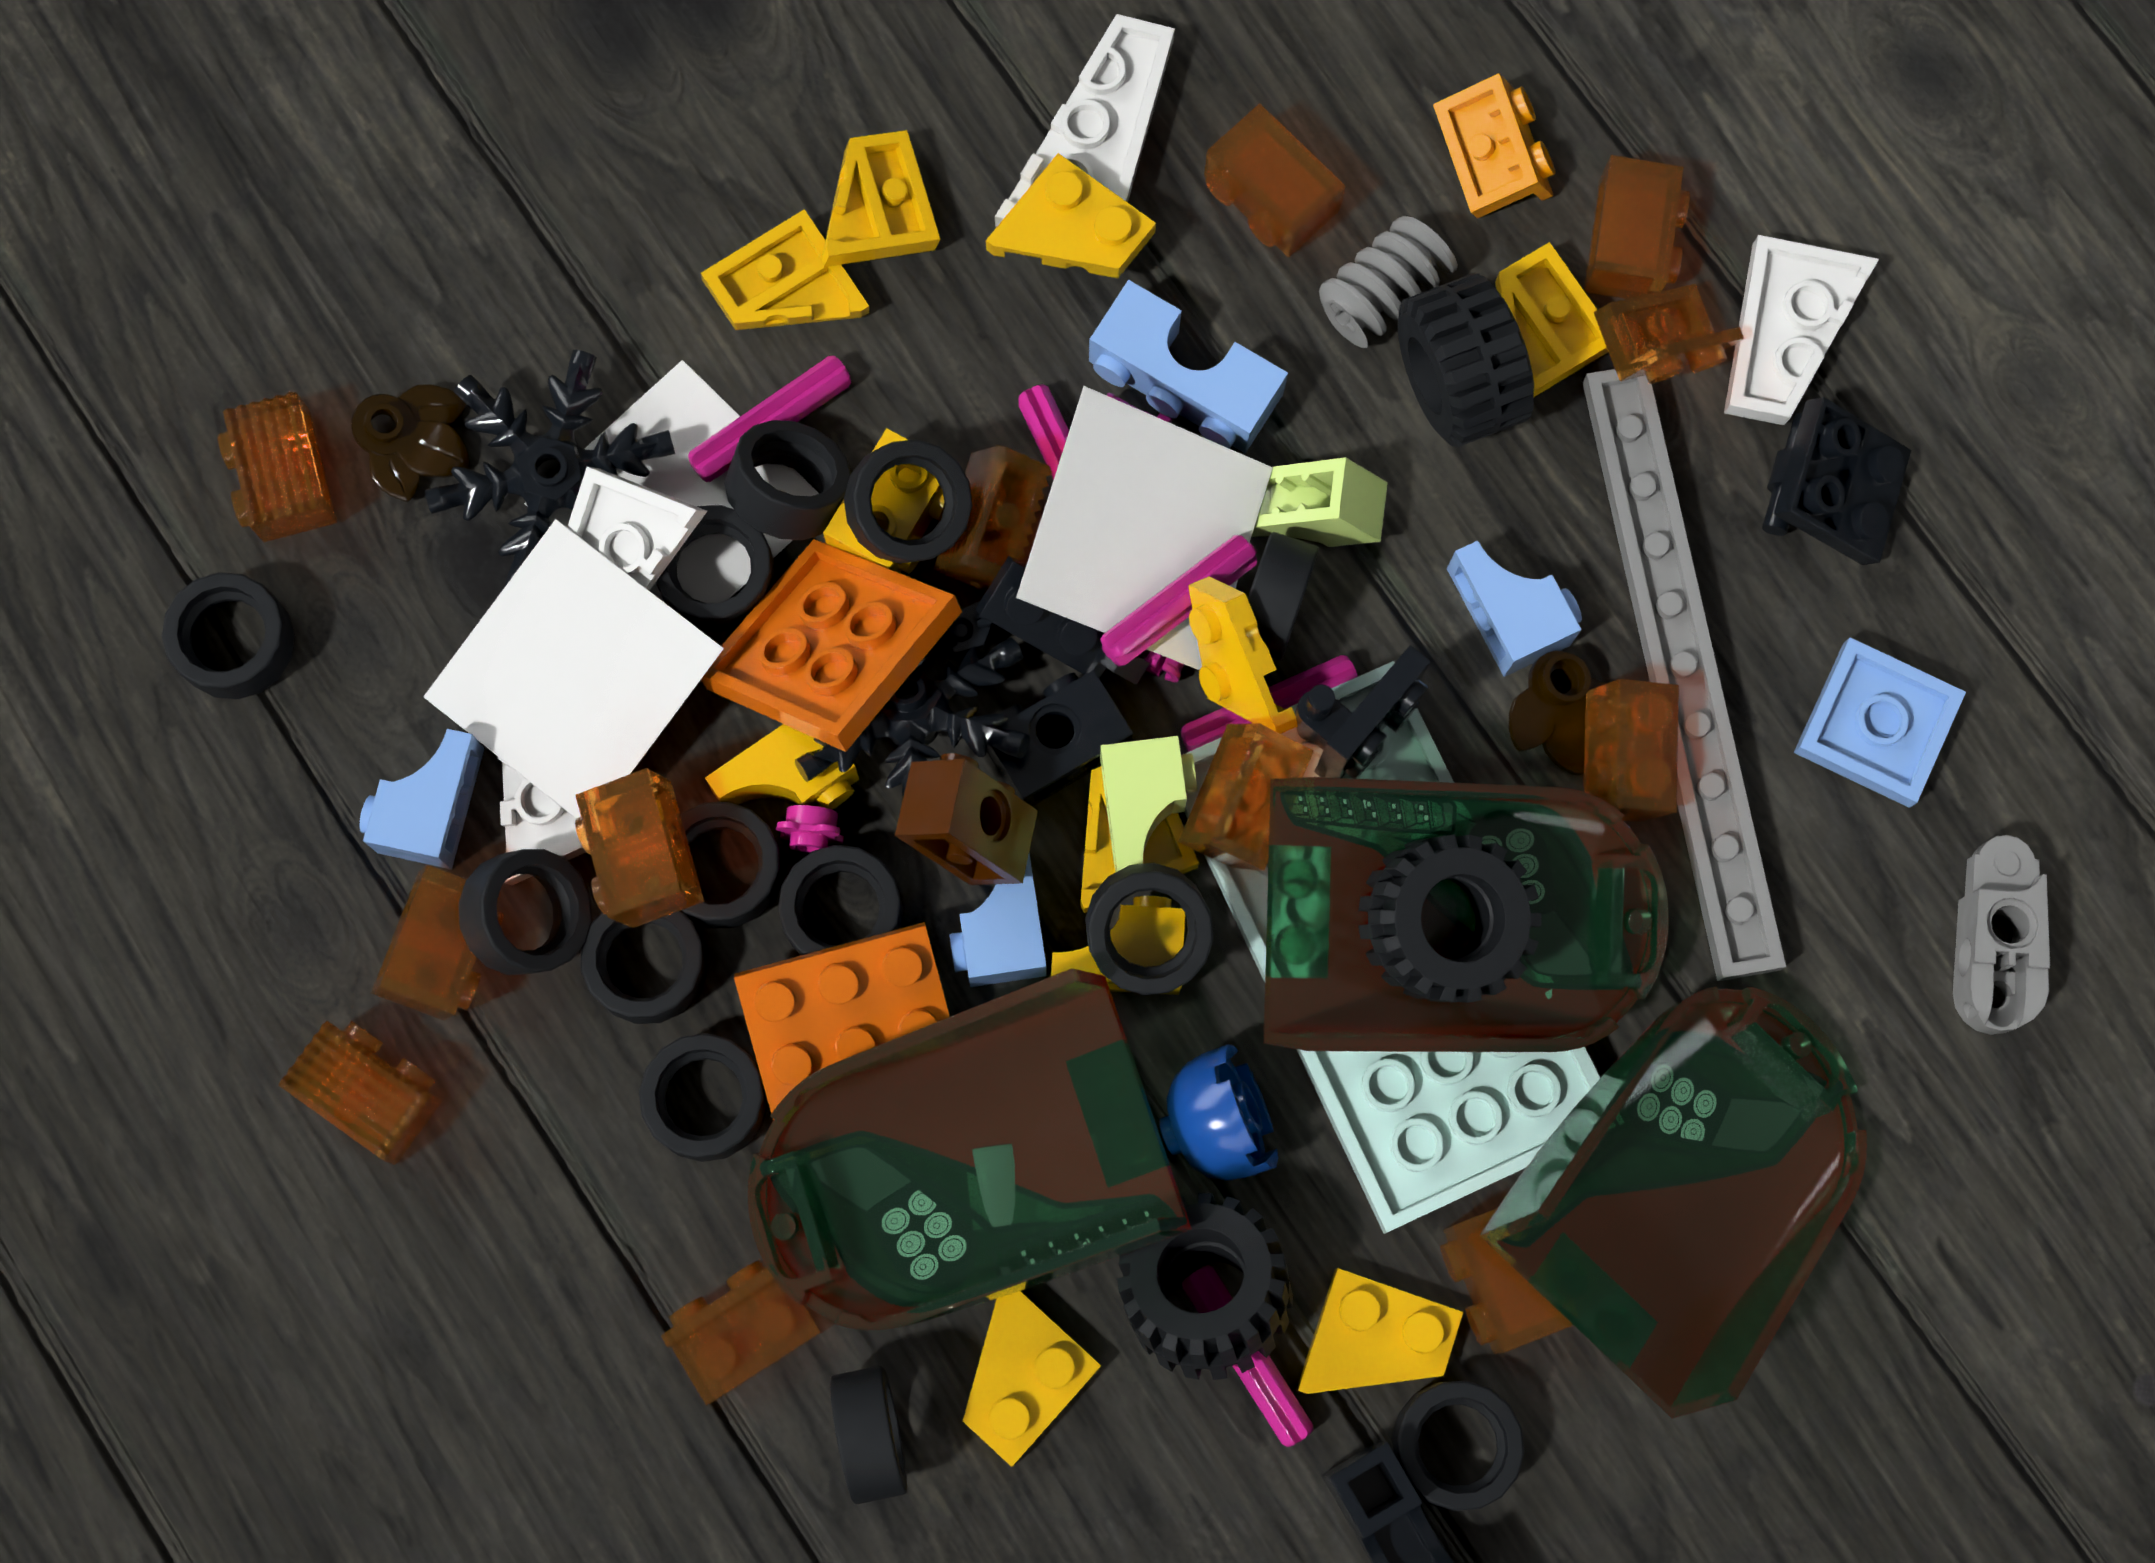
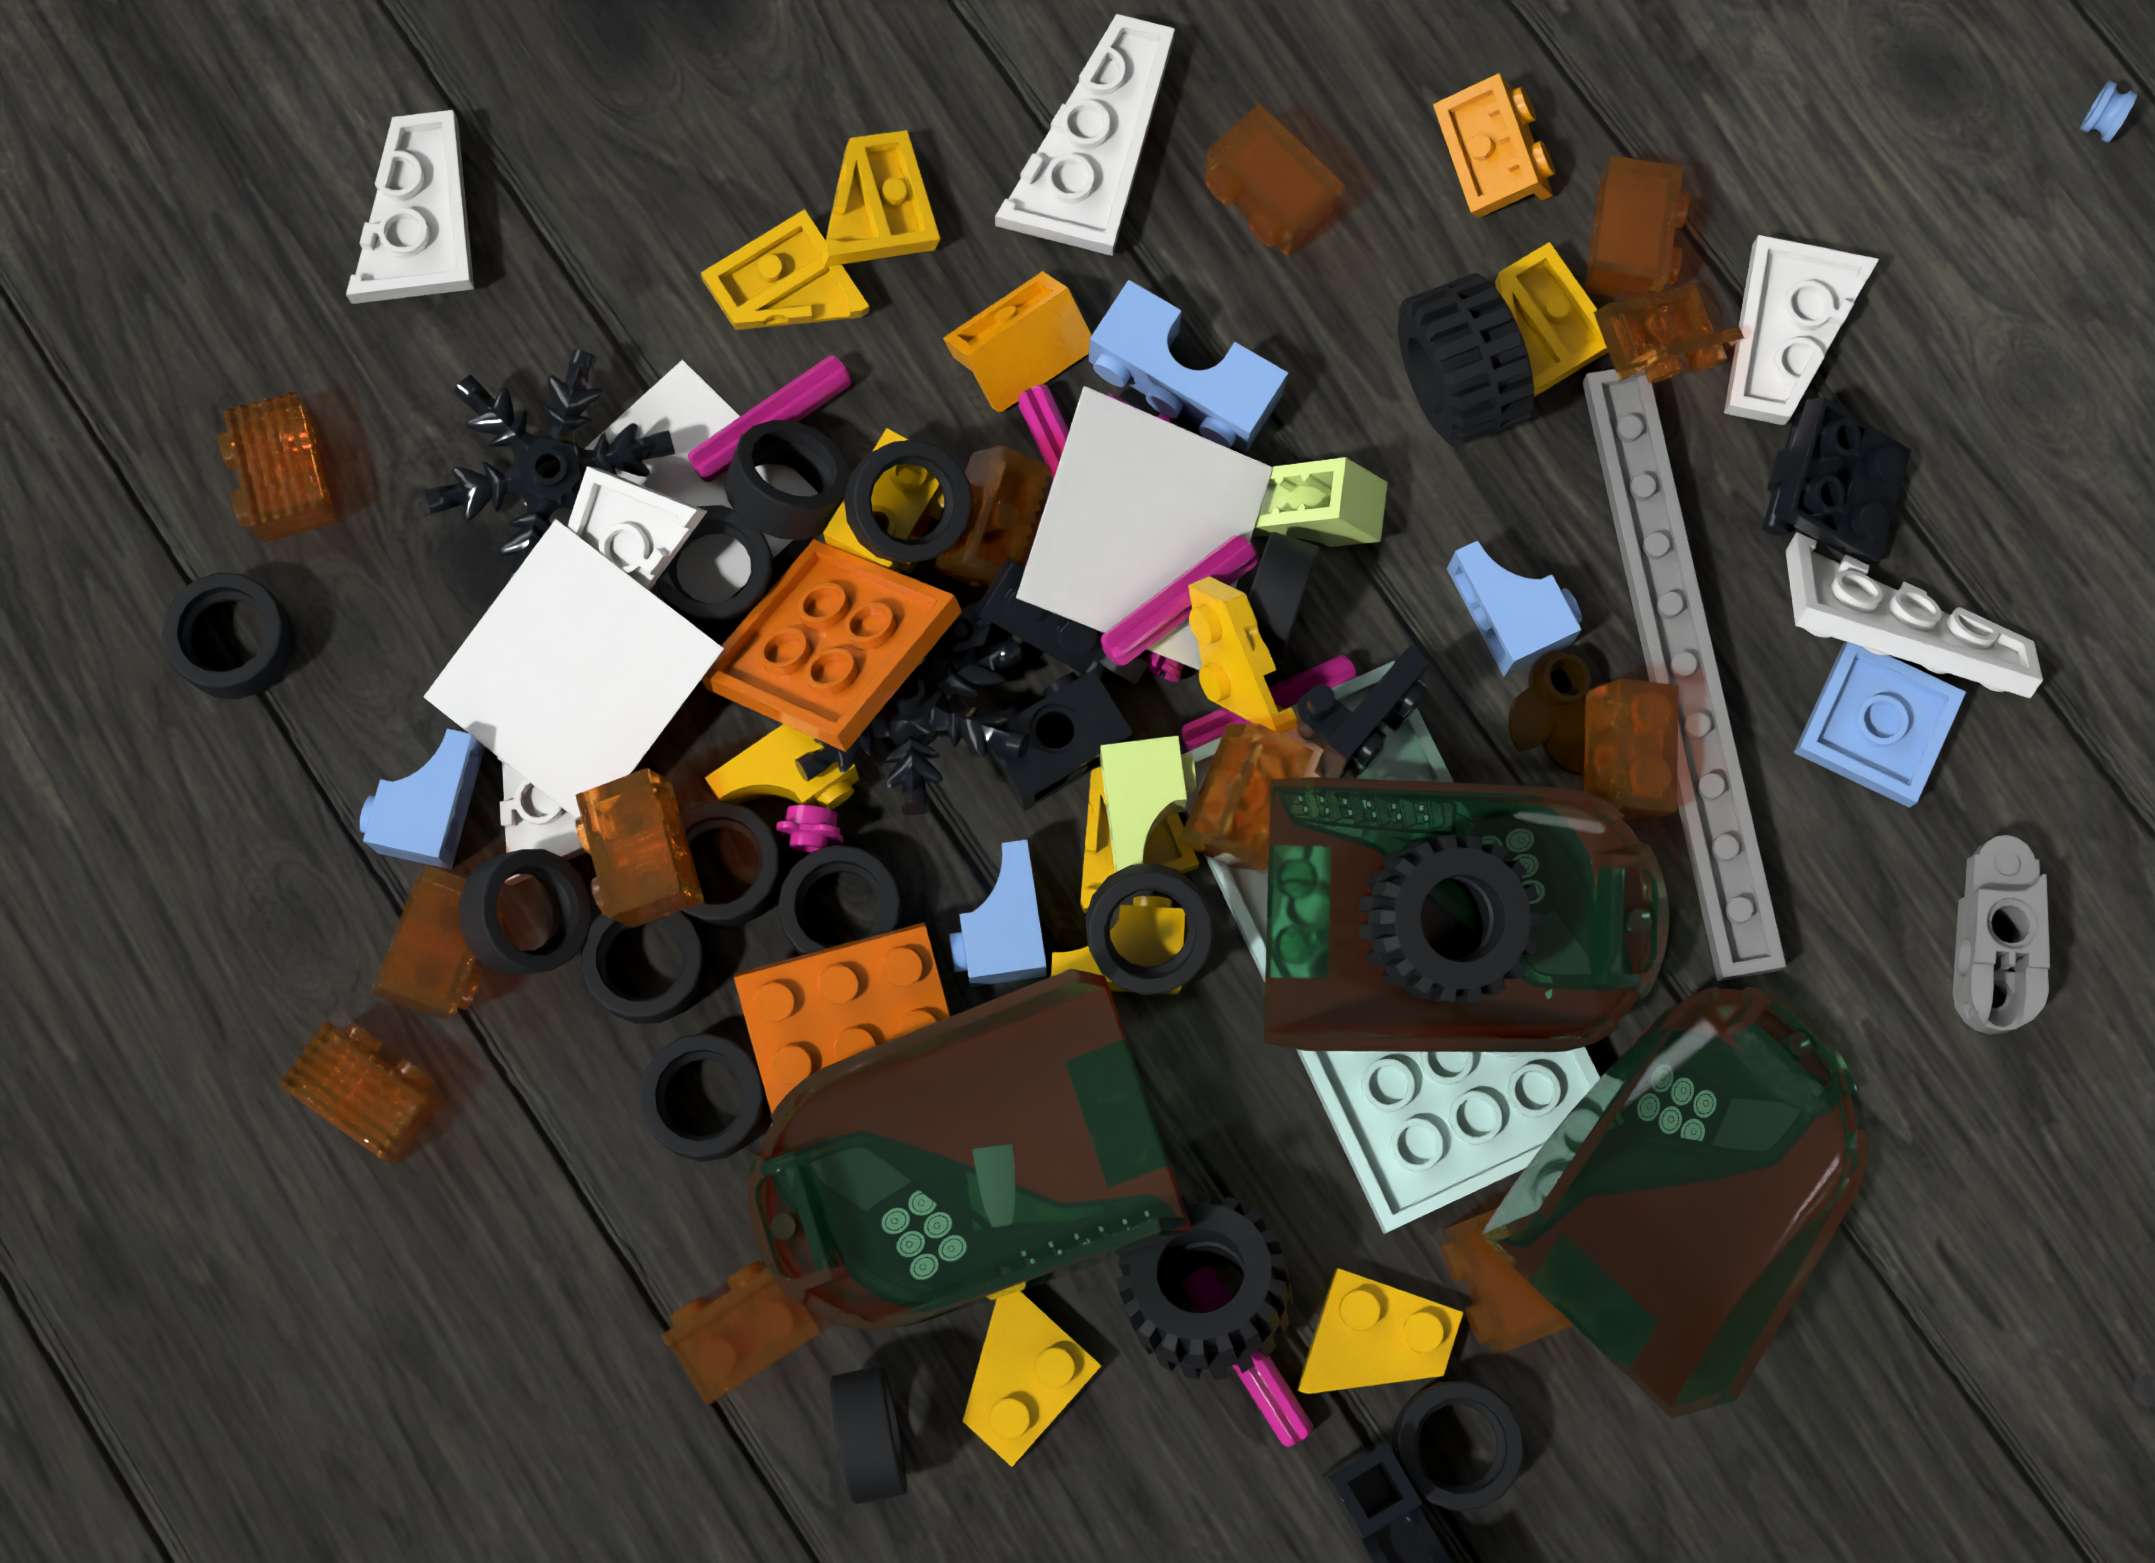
dark brown plate [351,384,470,502] -> none
reddish brown brick [895,753,1038,885] -> none
yellow wing [986,153,1156,278] -> none
blue cylinder [1160,1044,1278,1180] -> none
light grey piece [1319,216,1458,348] -> none
none -> white wing [346,110,474,304]
none -> light orange panel [943,271,1092,412]
none -> white wing [1786,532,2043,698]
none -> light blue bush [2080,80,2137,143]

